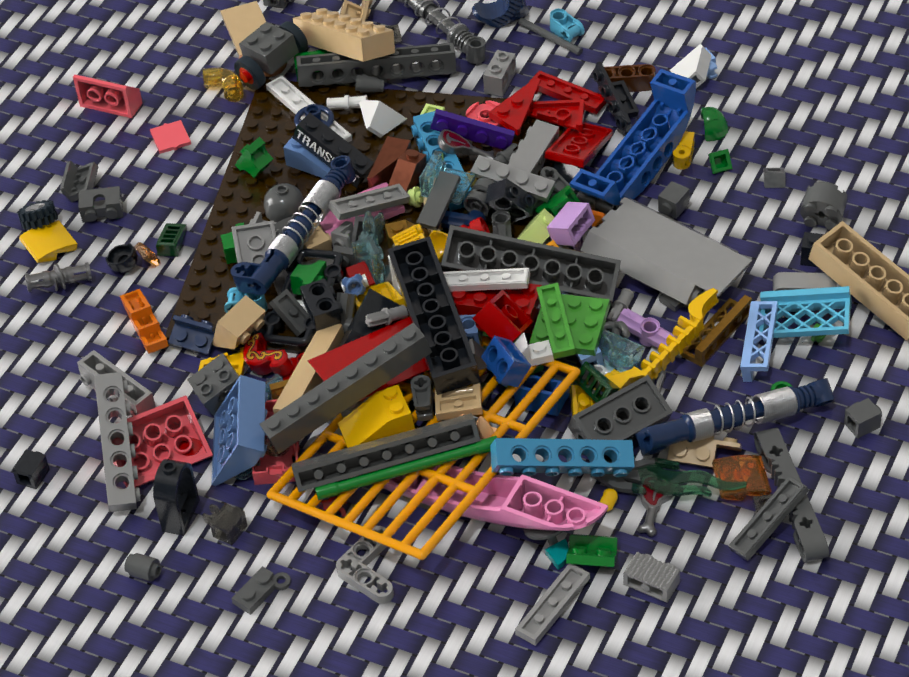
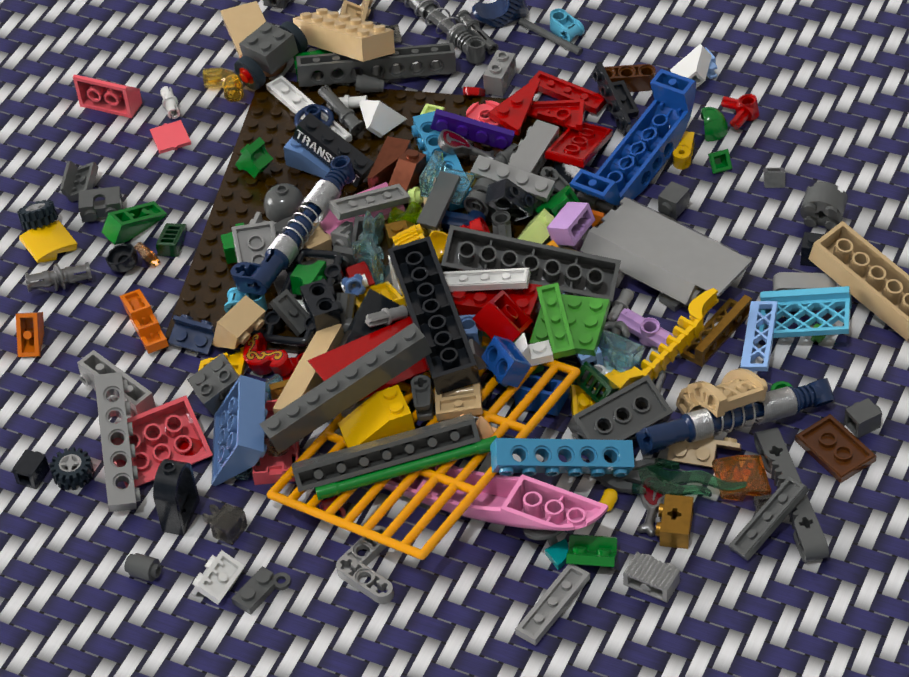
none -> orange slope [16,312,44,357]
none -> black wheel [50,447,94,490]
none -> green slope [102,201,167,245]
none -> white pin [160,86,180,119]
none -> white bracket [191,550,245,605]
none -> dark grey pin [318,85,365,136]
none -> clear neon green helmet [388,201,422,225]
none -> dark grey pin [454,10,499,55]
none -> red tile [463,87,485,97]
none -> pearl gold brick [655,494,694,549]
none -> tan fence [676,368,768,418]
none -> red axle [721,94,759,130]
none -> reddish brown tile [795,414,877,483]

